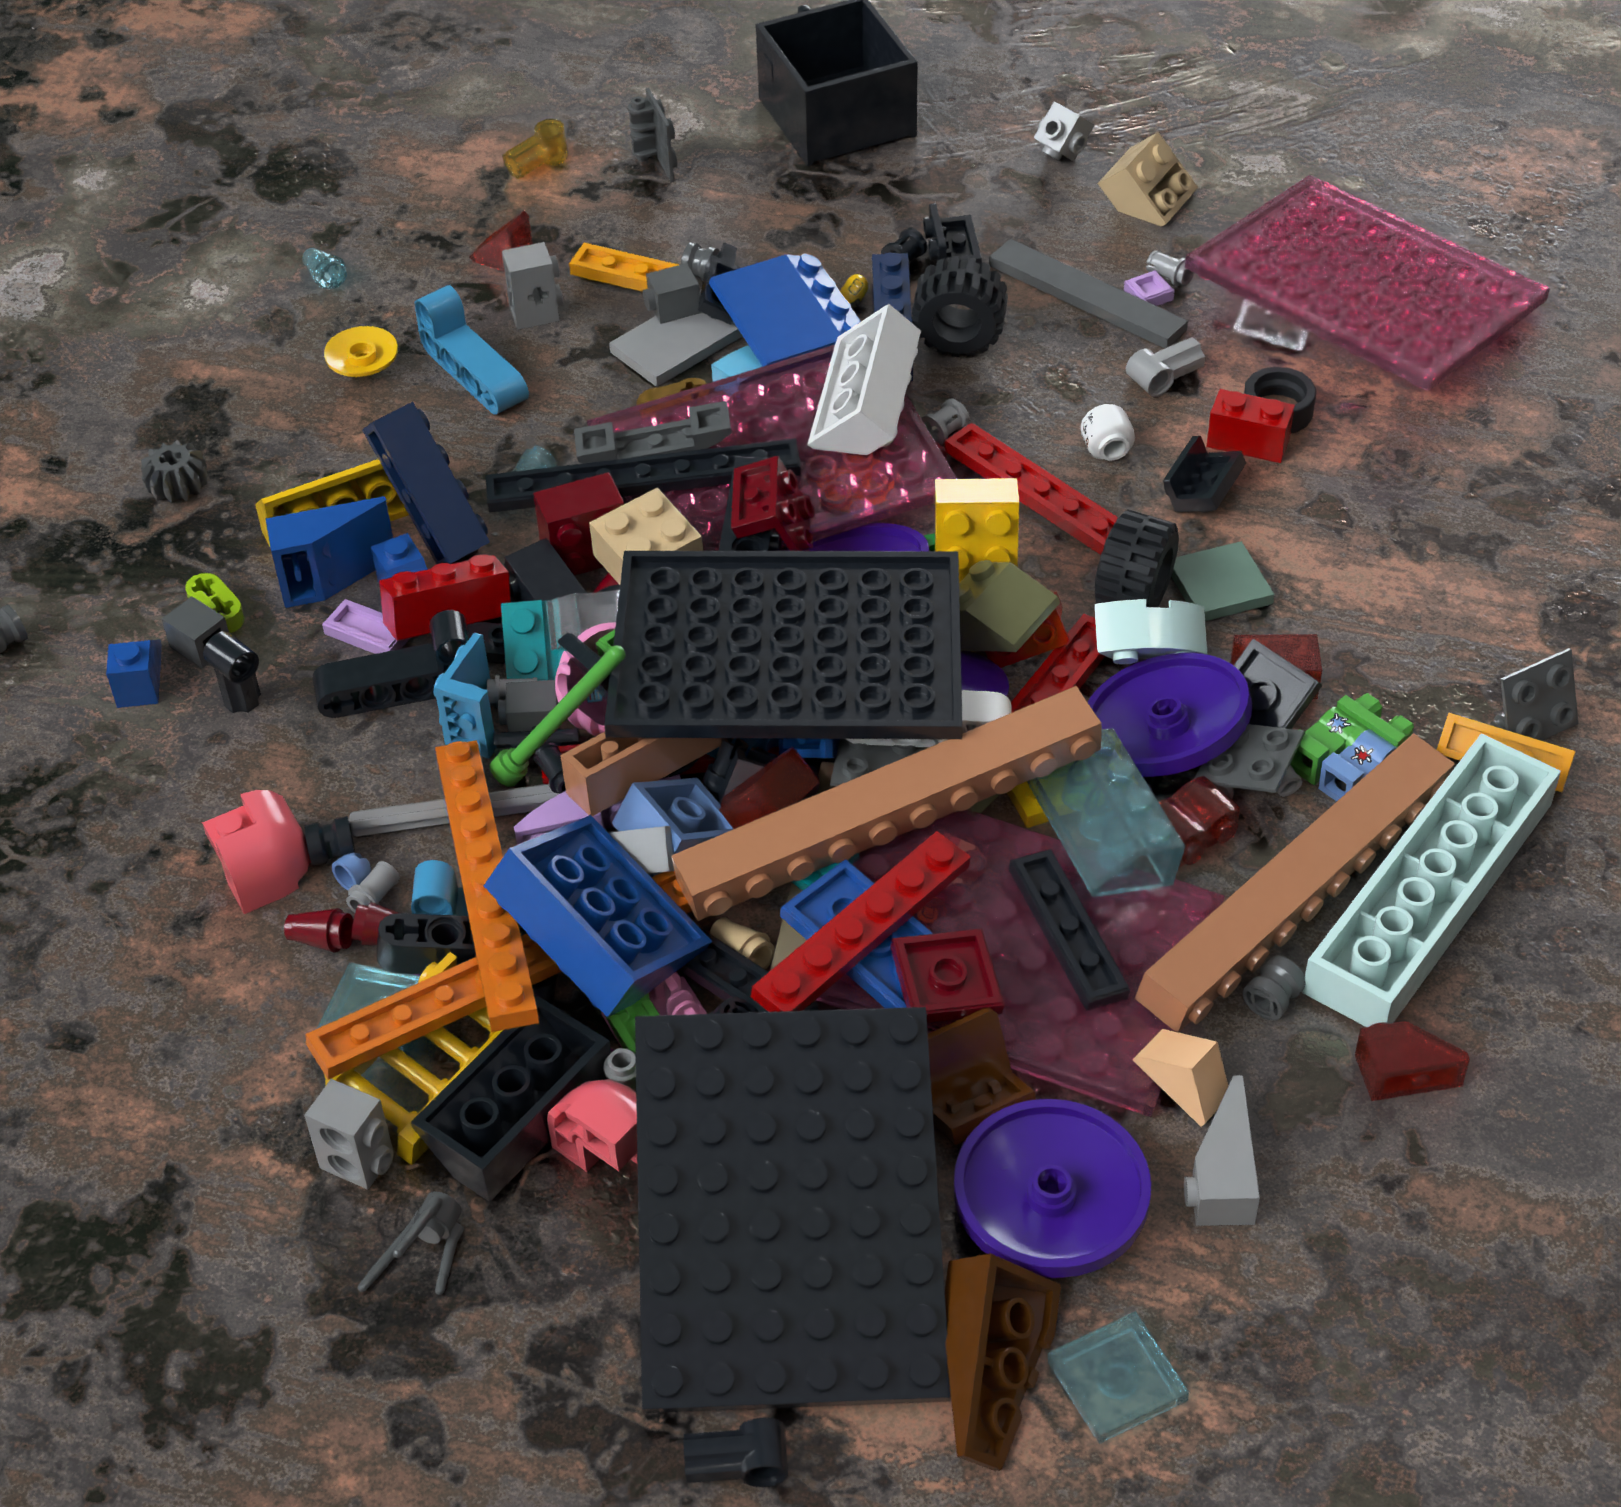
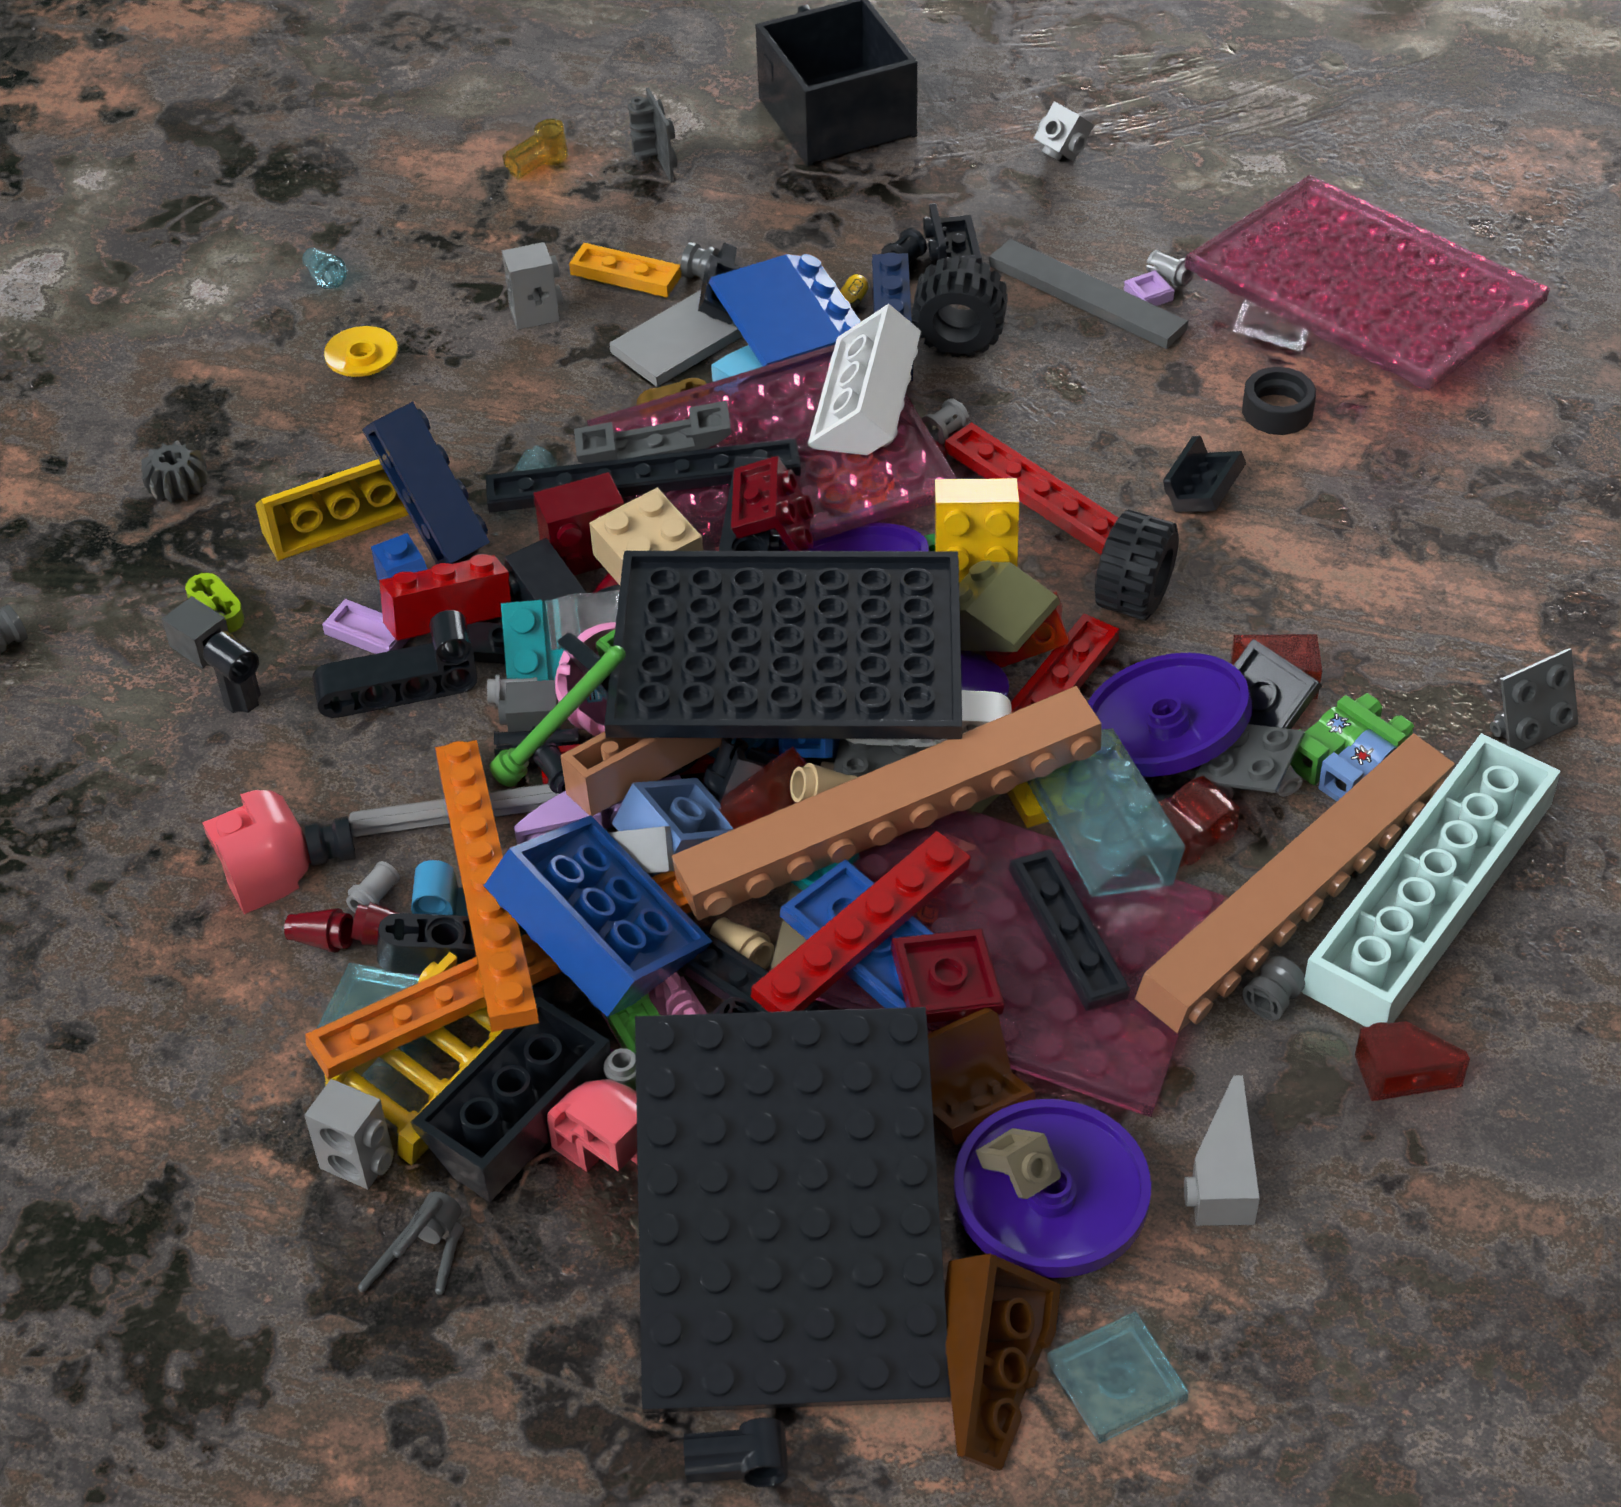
blue slope [106,639,162,708] -> none
blue slope [266,496,393,608] -> none
medium blue hinge [332,852,371,890] -> none
dark azure beam [415,285,529,415] -> none
dark azure bracket [434,632,496,759] -> none
clear red slope [469,210,532,272] -> none
dark grey brick [643,263,701,324] -> none
white head [1080,404,1135,461] -> none
light aqua brick [1095,599,1207,664] -> none
tan slope [1098,132,1198,227] -> none
light grey piece [1126,337,1205,397] -> none
light nougat slope [1132,1029,1228,1127] -> none
sand green tile [1171,541,1275,621] -> none
red brick [1206,389,1295,463] -> none
light orange plate [1437,713,1576,792] -> none
none -> tan cone [790,763,857,802]
none -> dark tan bracket [976,1128,1061,1199]

